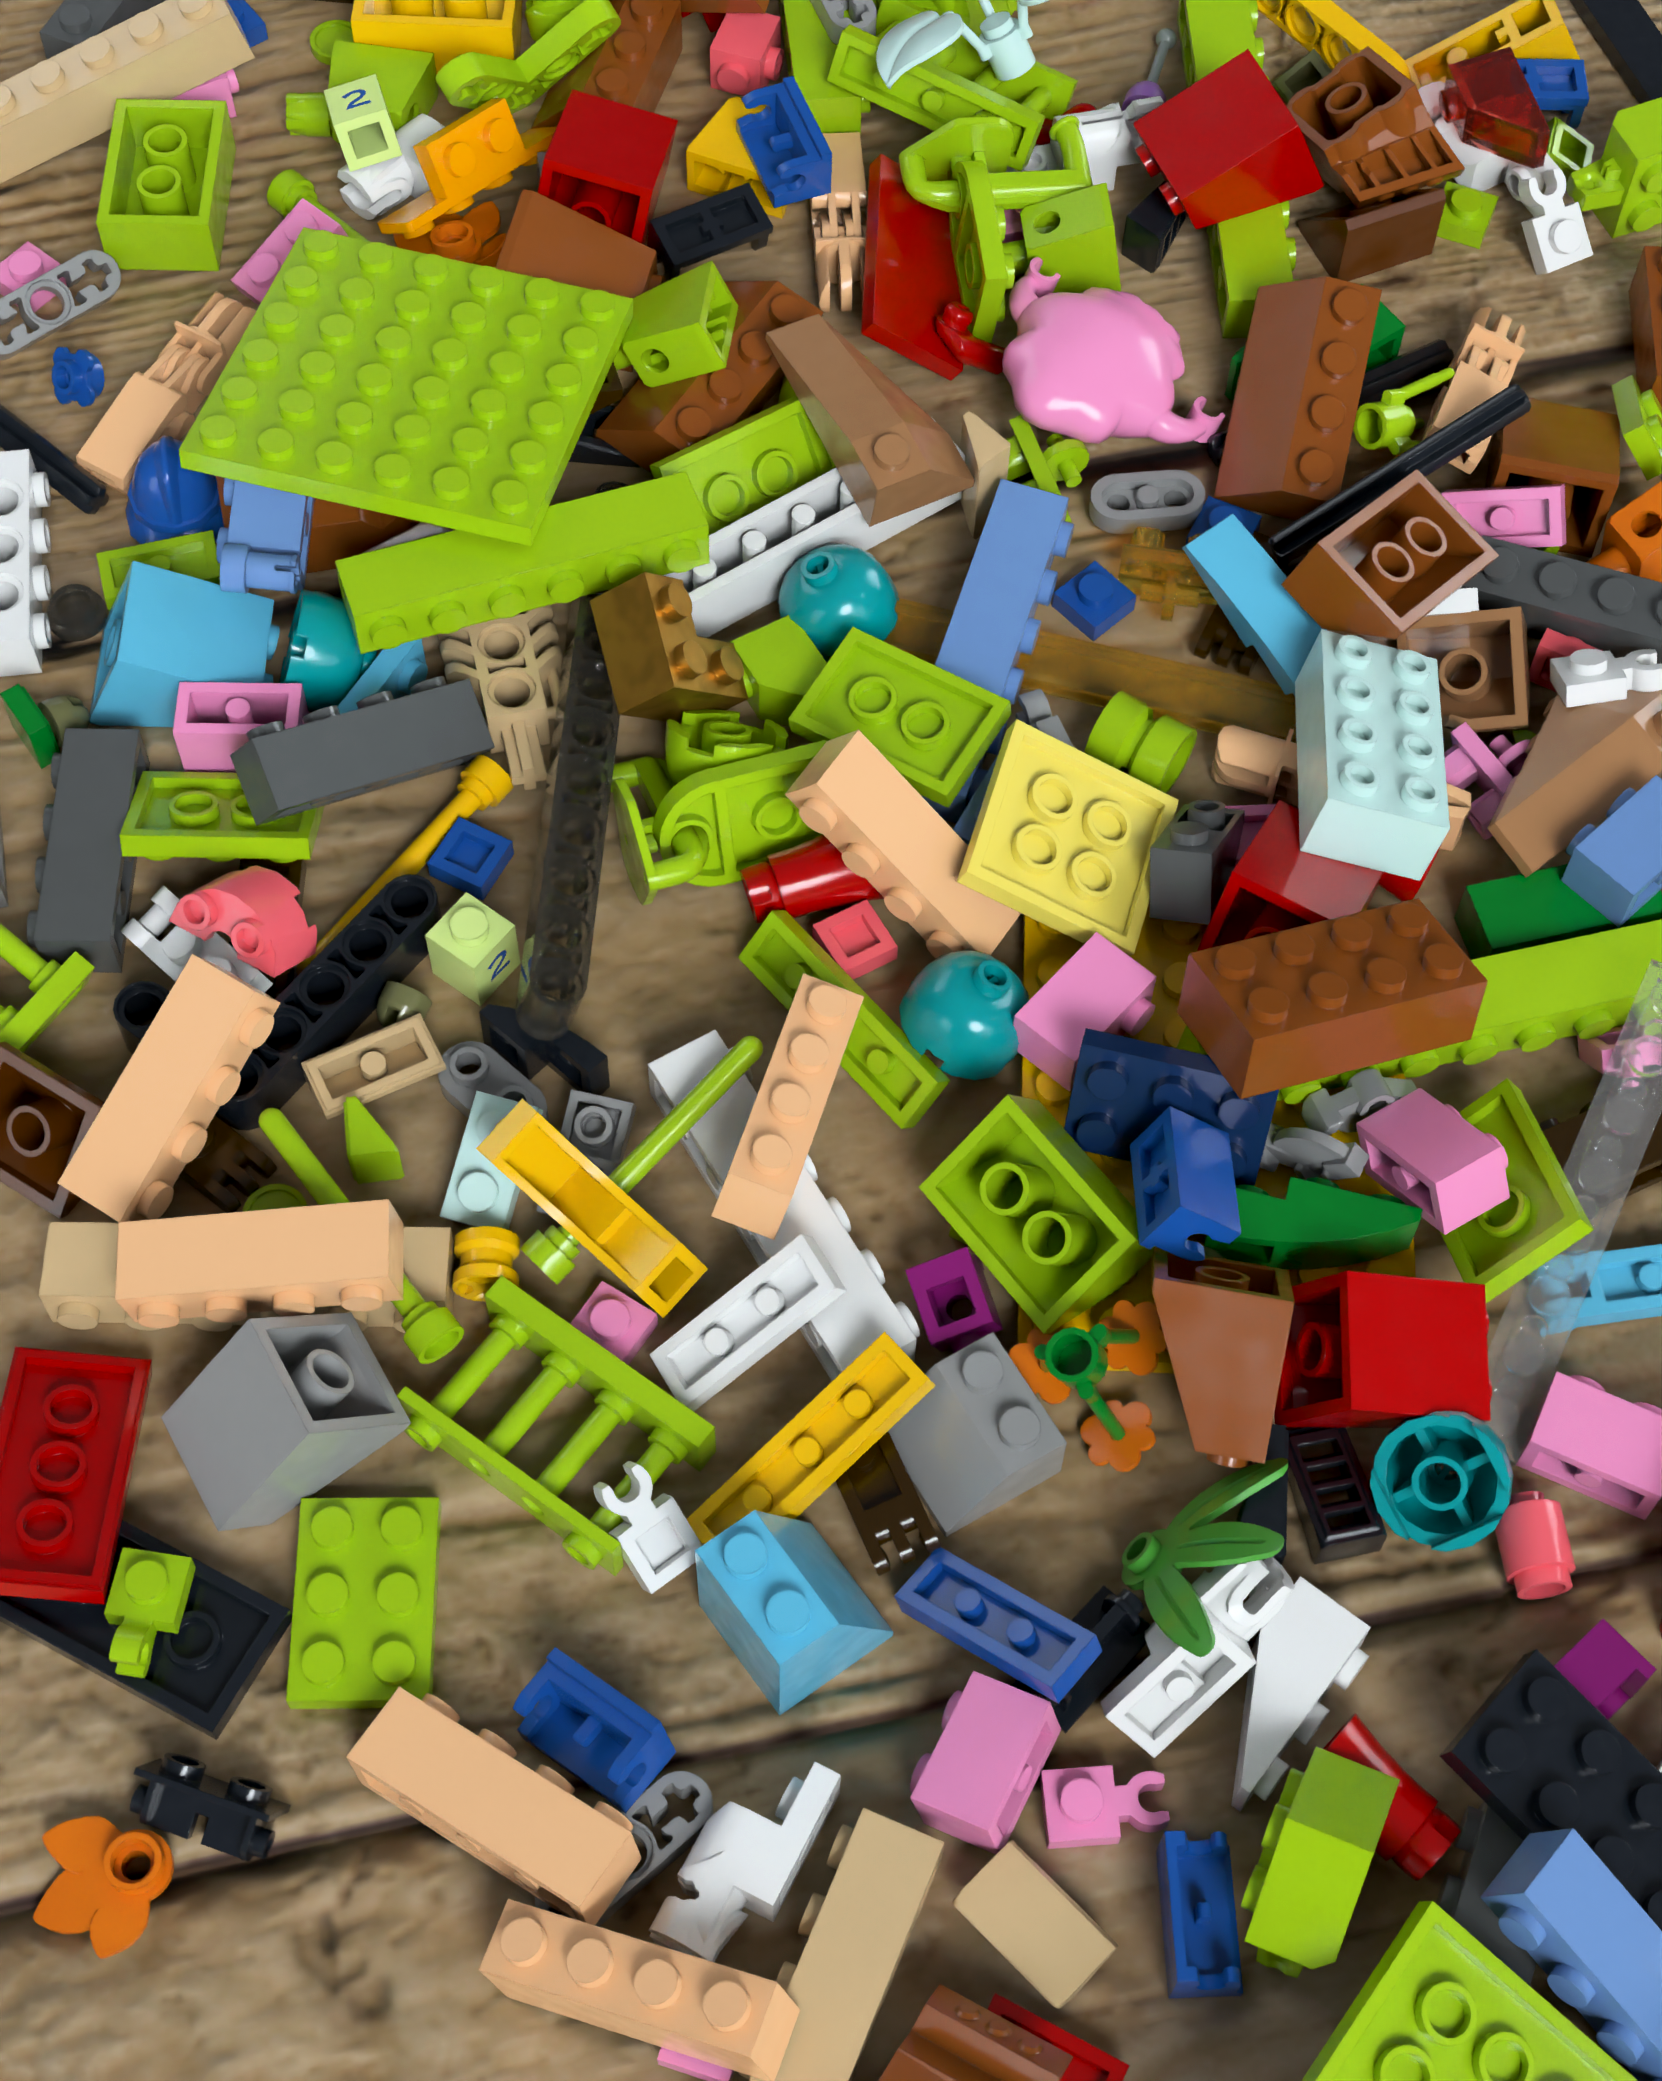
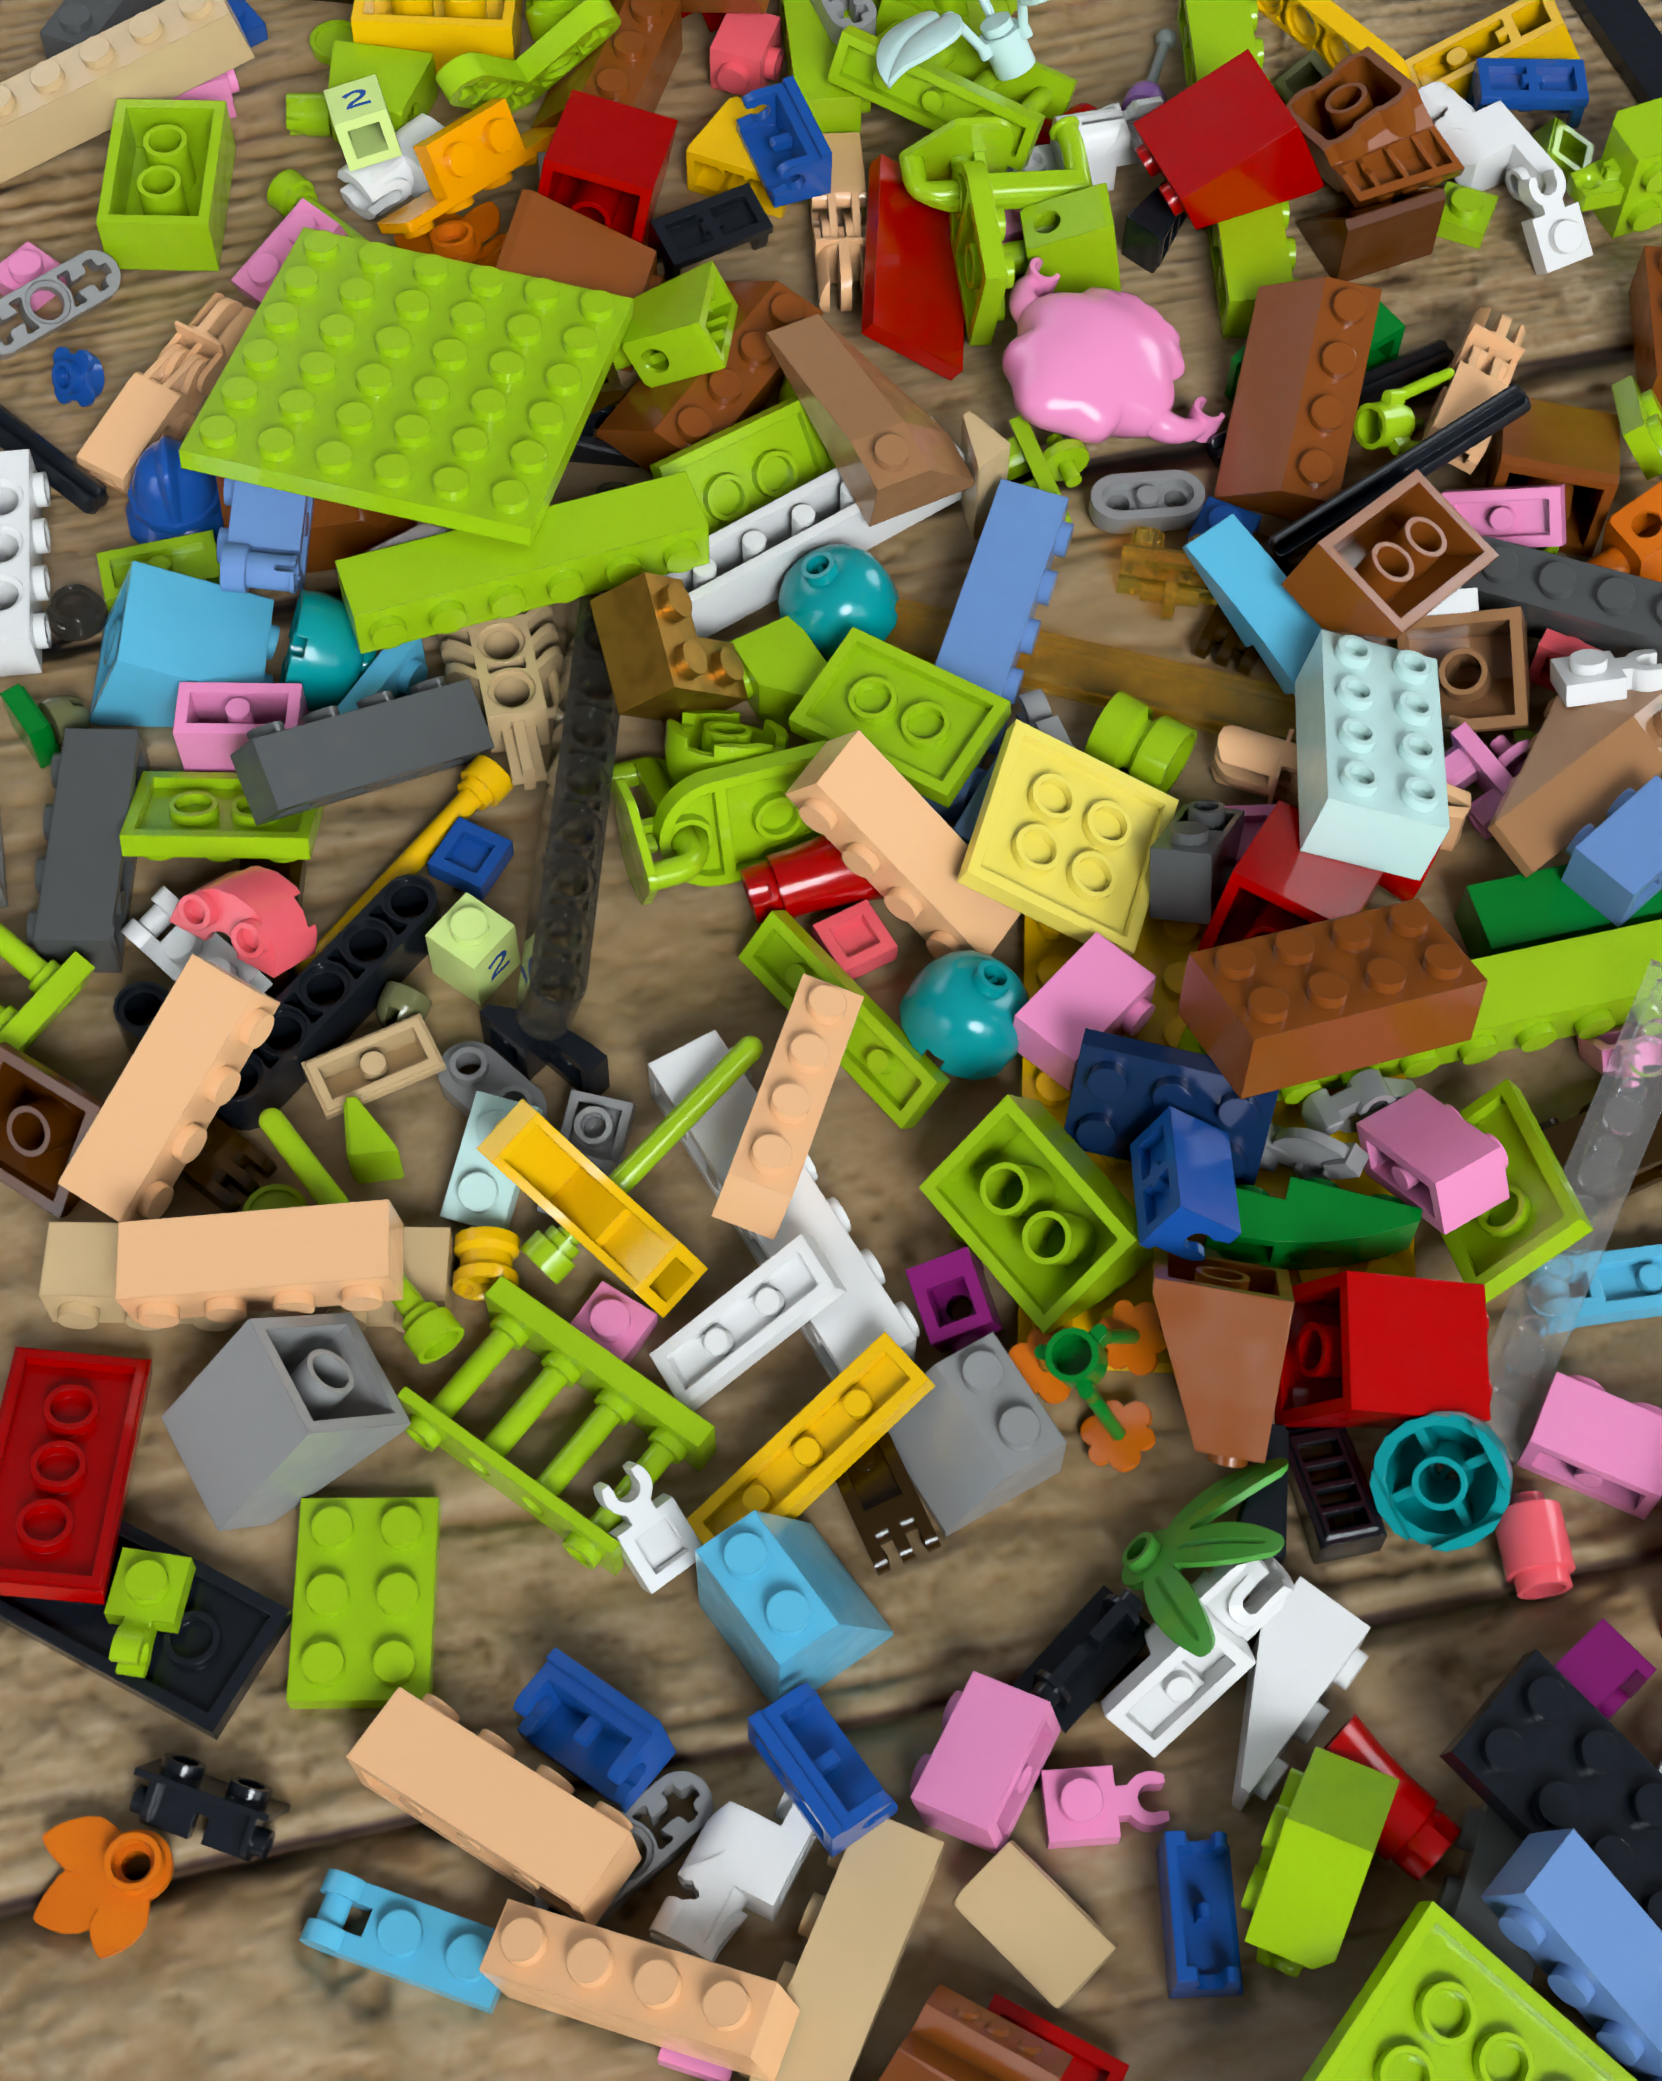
blue plate [894,1547,1103,1704] -> none
red arm [936,301,1006,375] -> none
blue plate [1052,561,1137,641] -> none
clear red slope [1439,47,1550,169] -> none
none -> medium azure plate [299,1868,501,2014]
none -> blue hinge [747,1682,898,1858]

